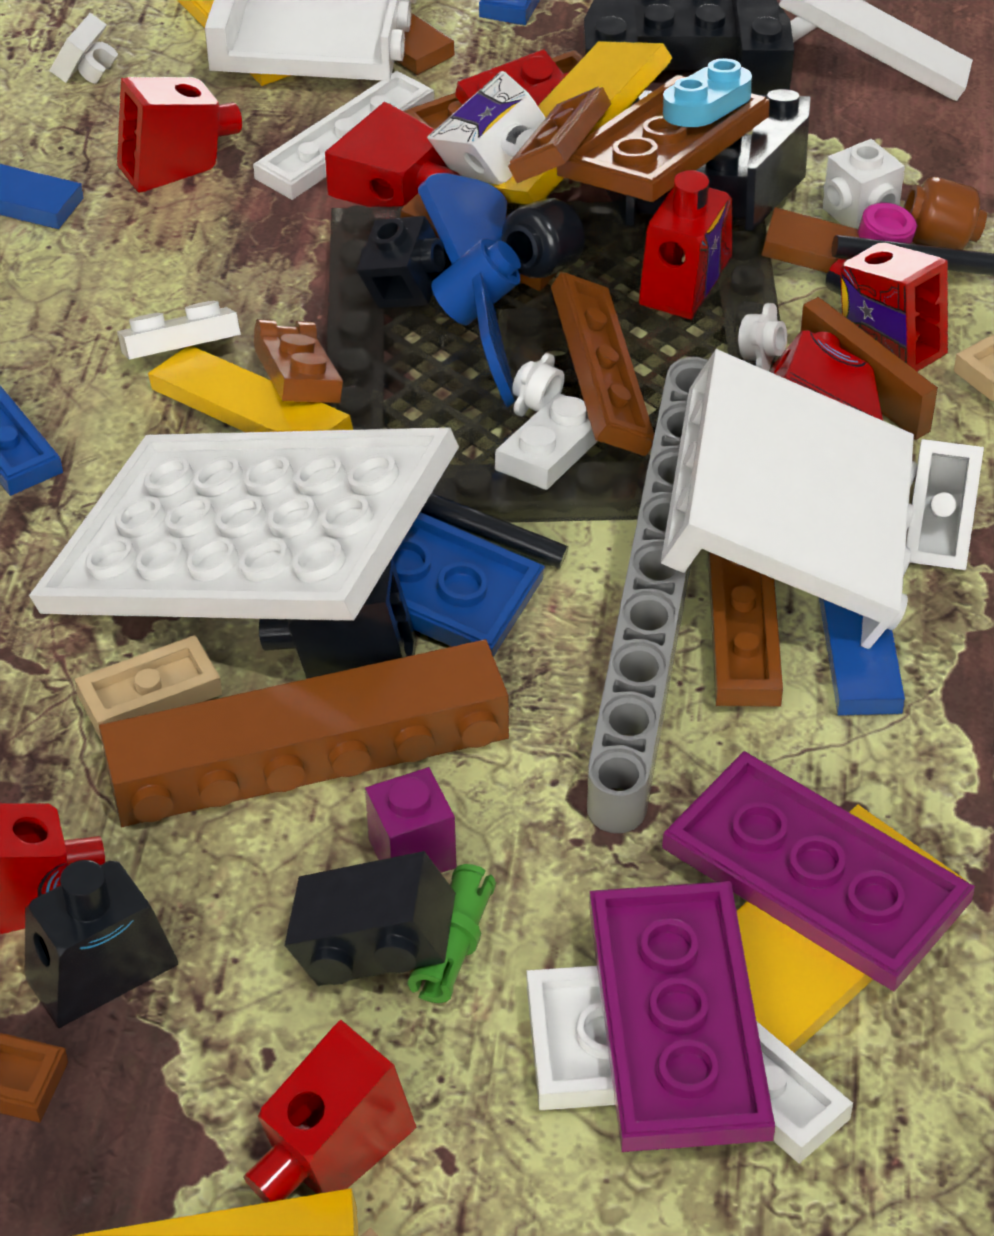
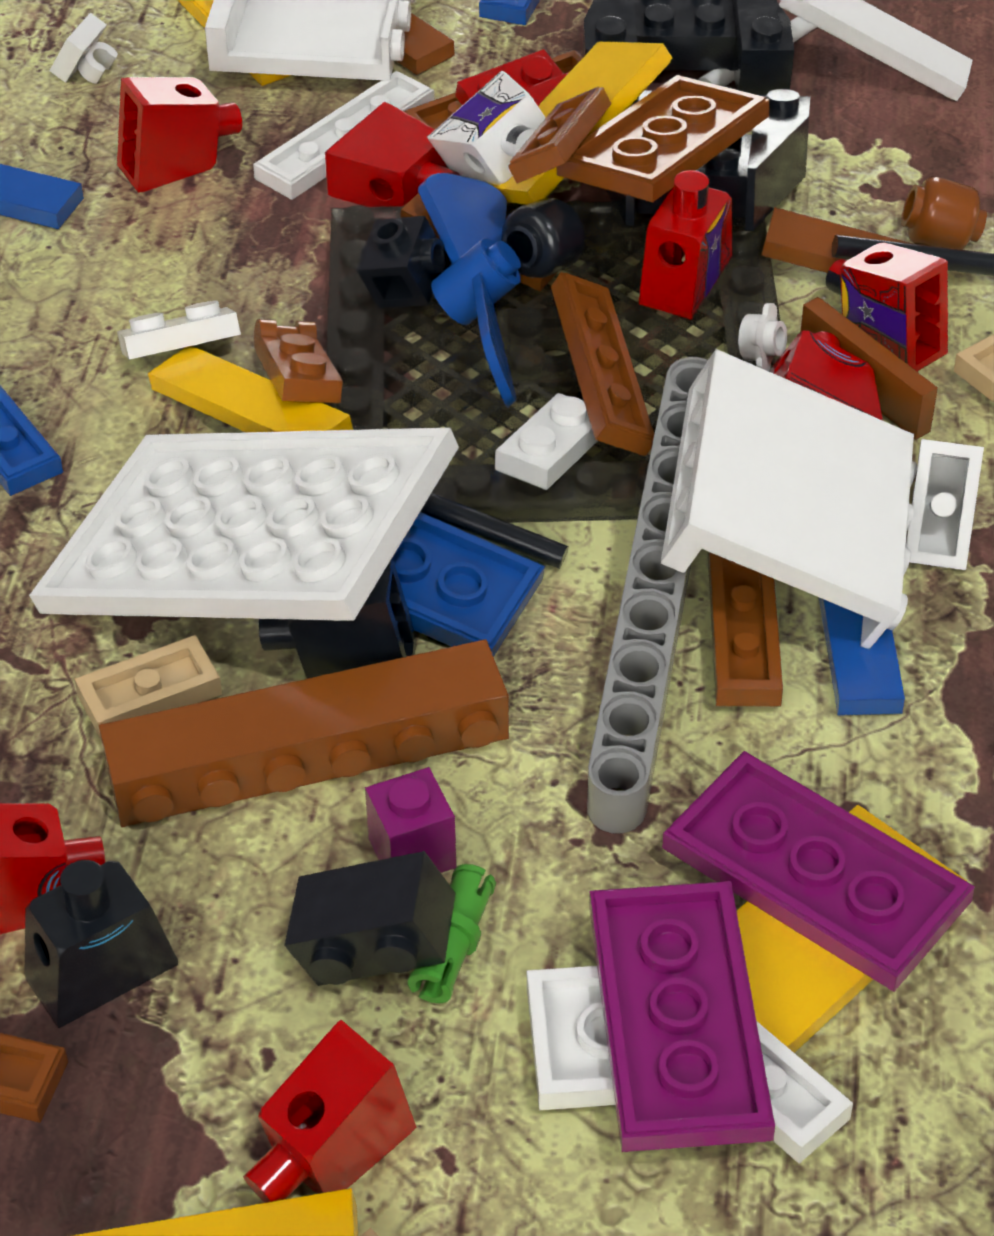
white plate [512,353,564,417] -> none
medium azure plate [663,59,752,127] -> none
white brick [823,139,905,229] -> none
dark pink tile [858,203,917,244] -> none

